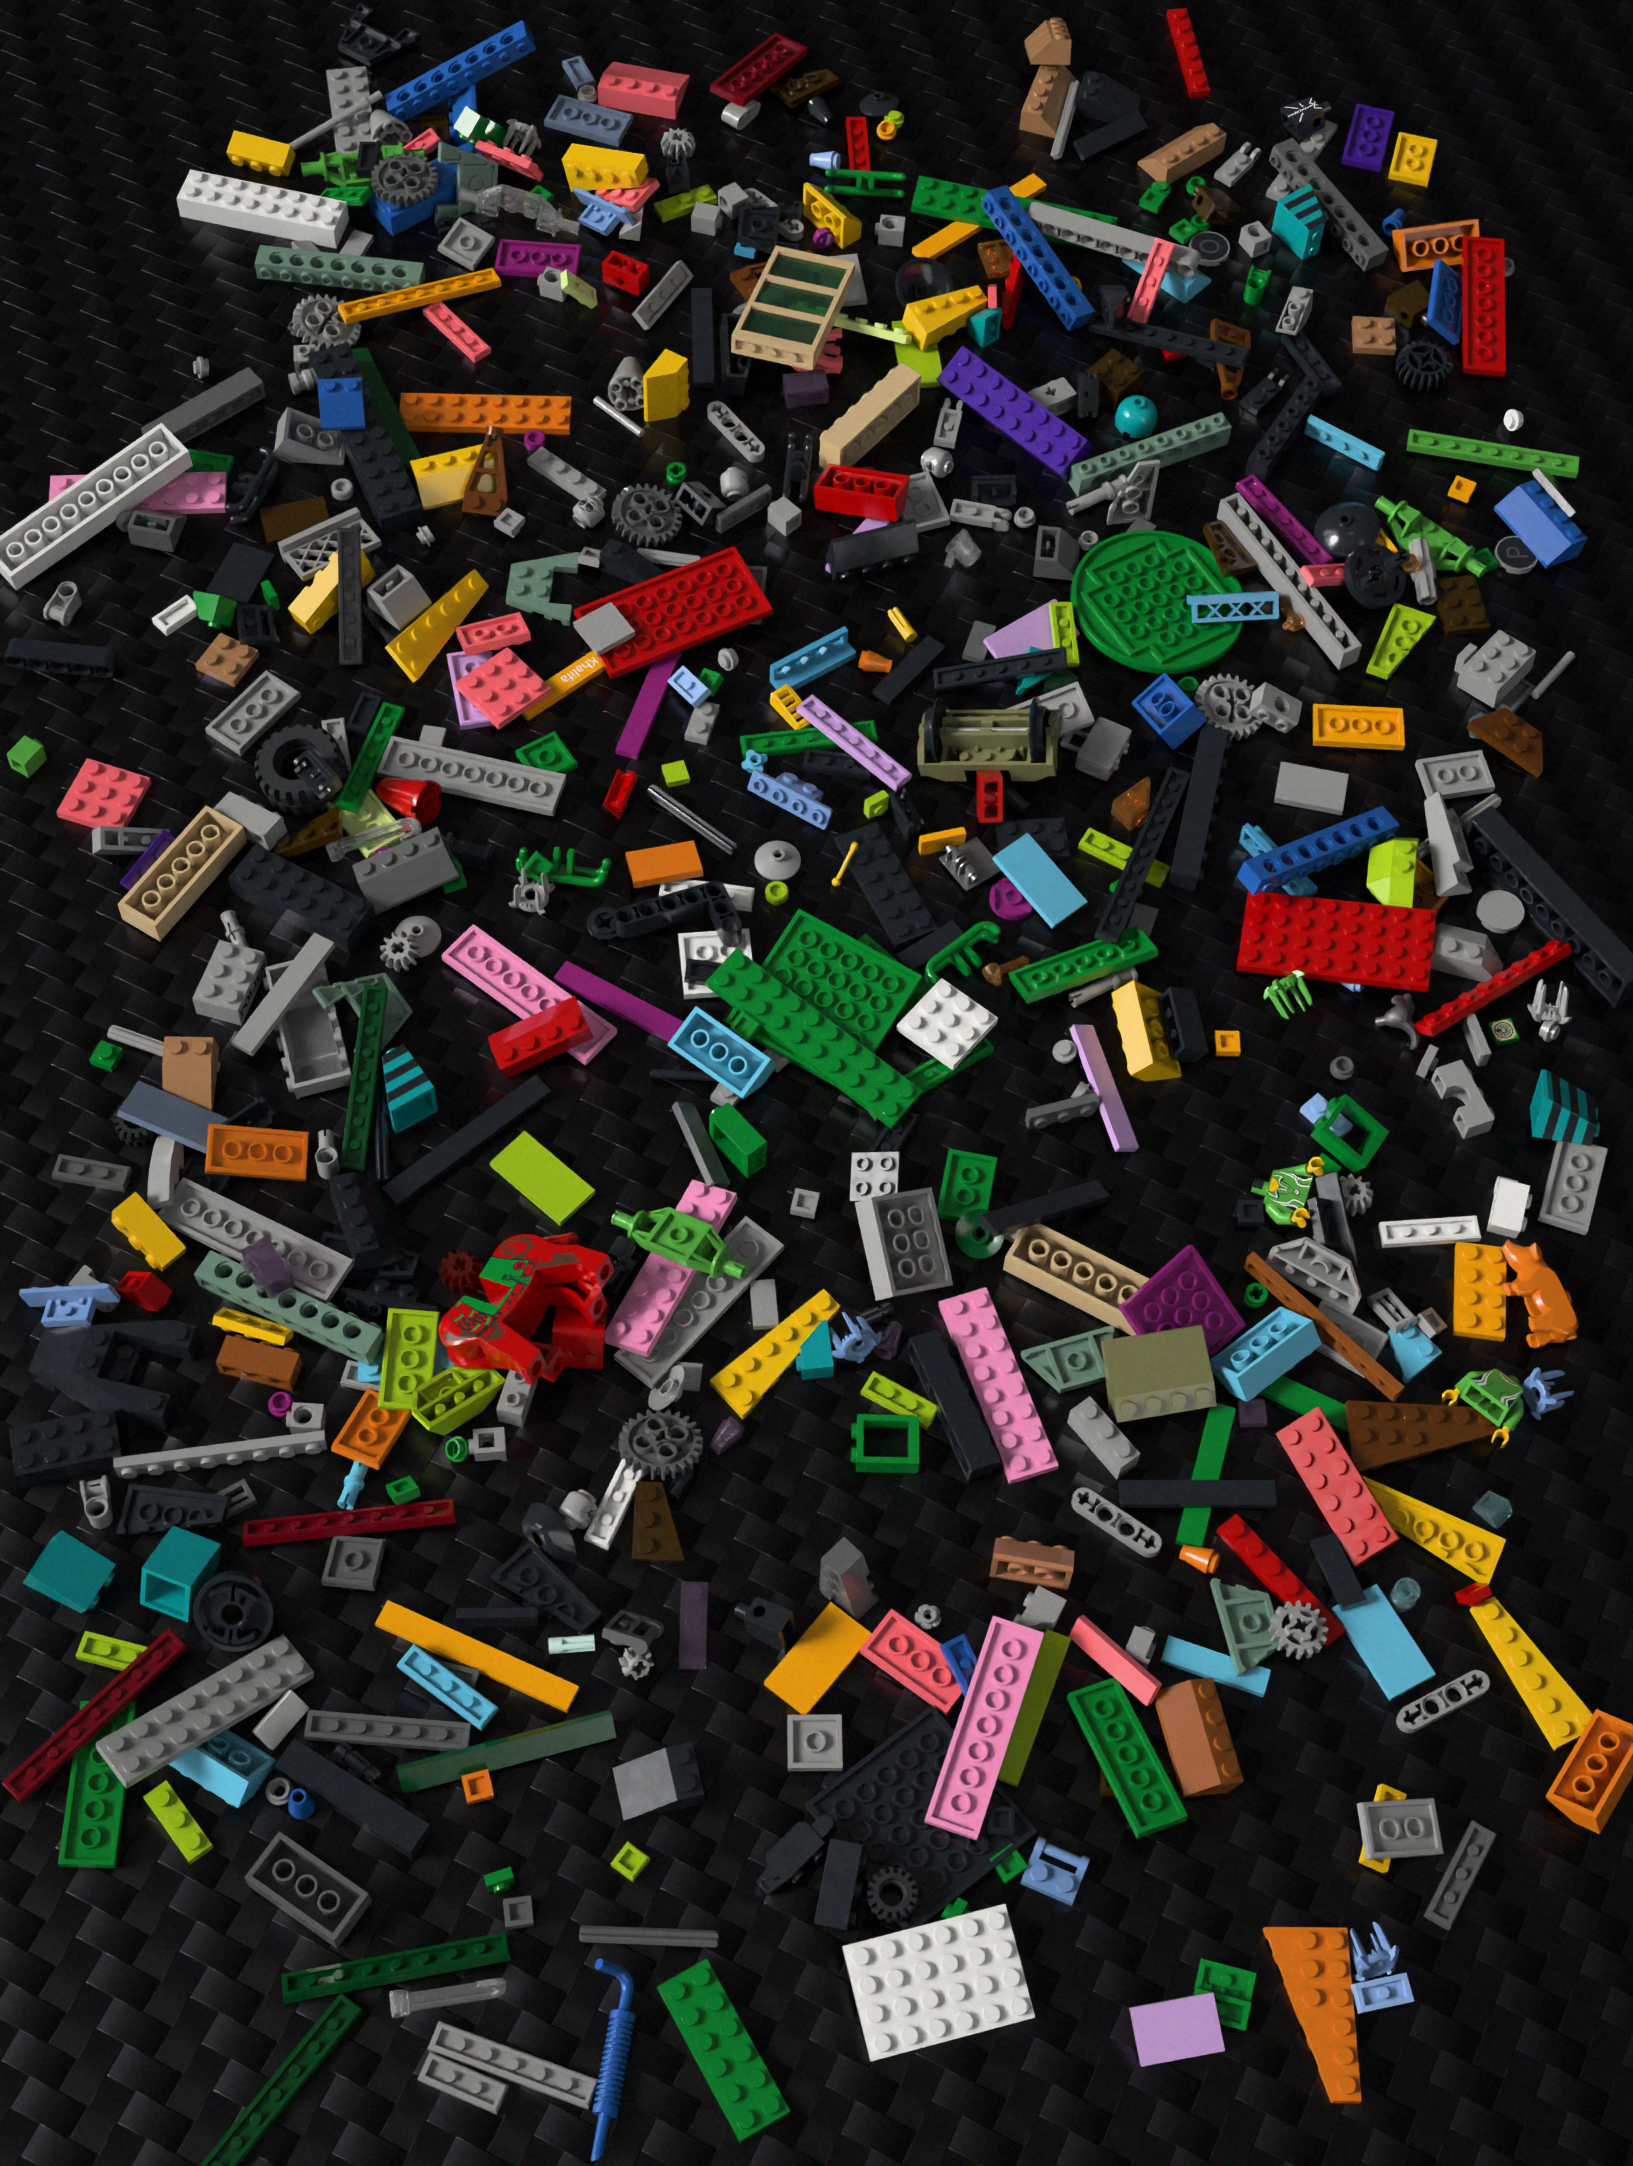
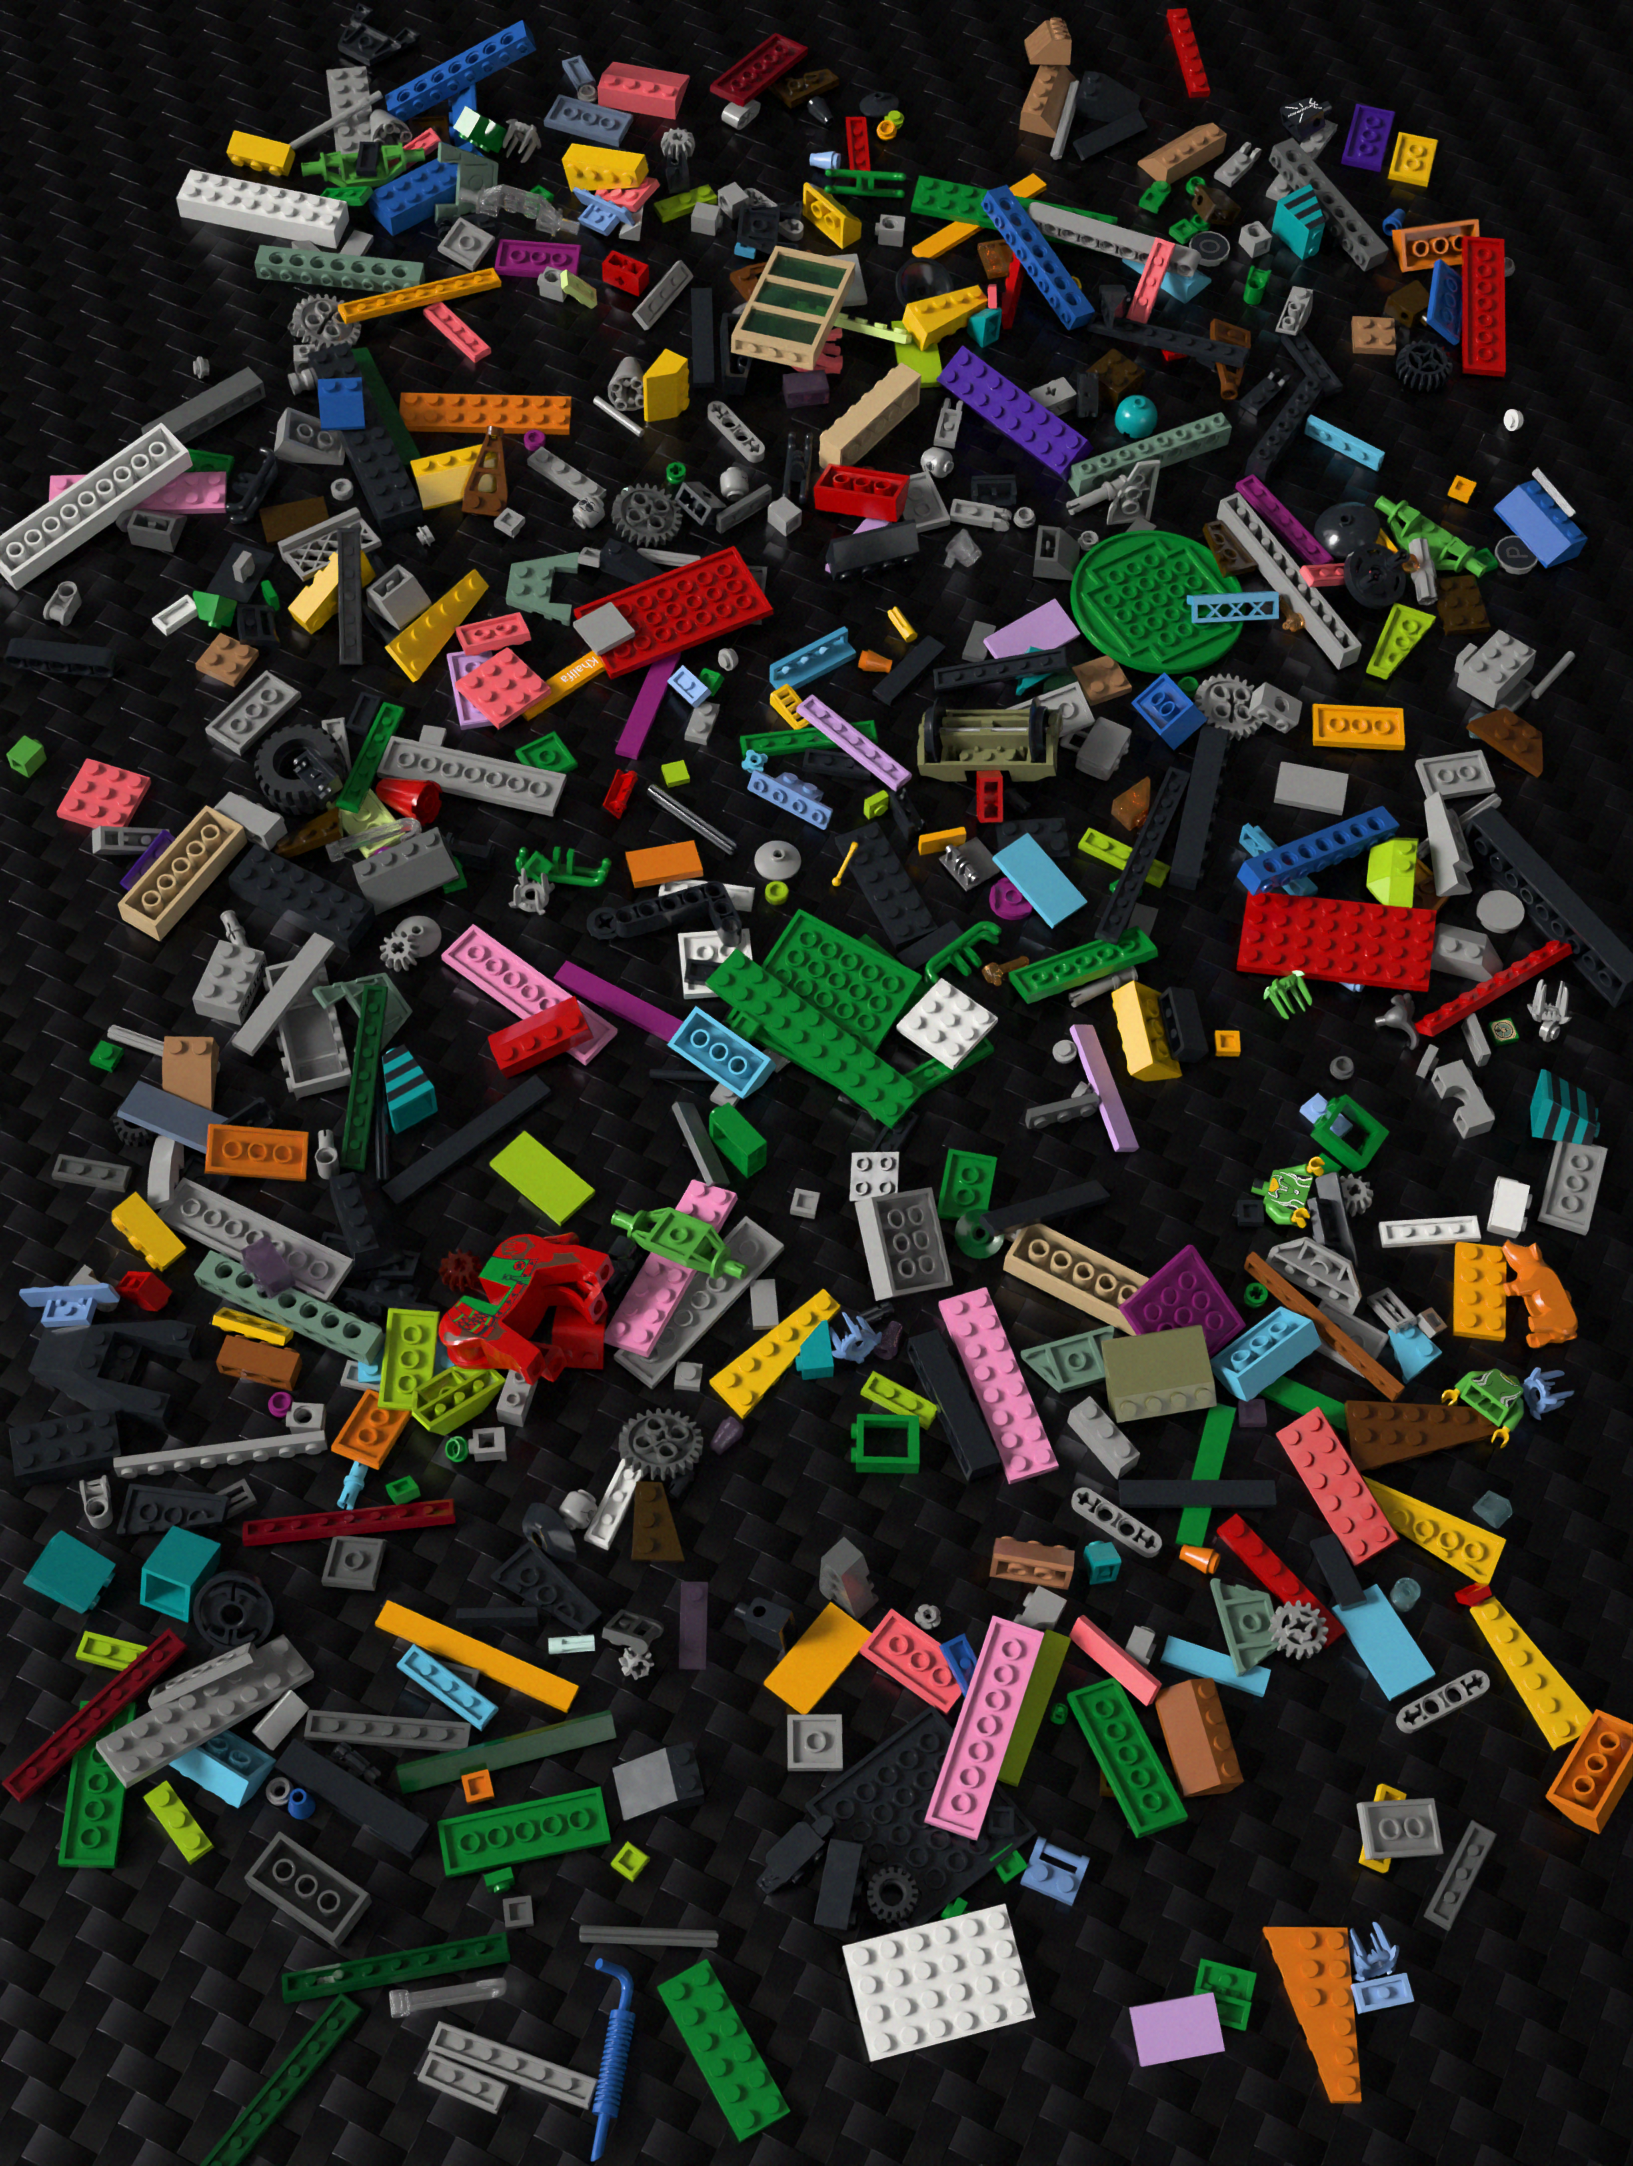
dark grey gear [371,152,439,208] -> none
coral plate [475,140,543,182] -> none
light grey dish [648,1365,686,1410] -> none
magenta tile [813,227,835,248] -> none
lime plate [1048,602,1079,667] -> none
bright green plate [1406,429,1579,479] -> none
none -> light grey tile [148,1642,257,1709]
none -> light grey plate [232,551,255,583]
none -> green plate [437,1787,611,1878]
none -> green rock [1050,1703,1068,1724]
none -> medium nougat plate [1071,656,1132,706]
none -> teal slope [1083,1541,1121,1585]

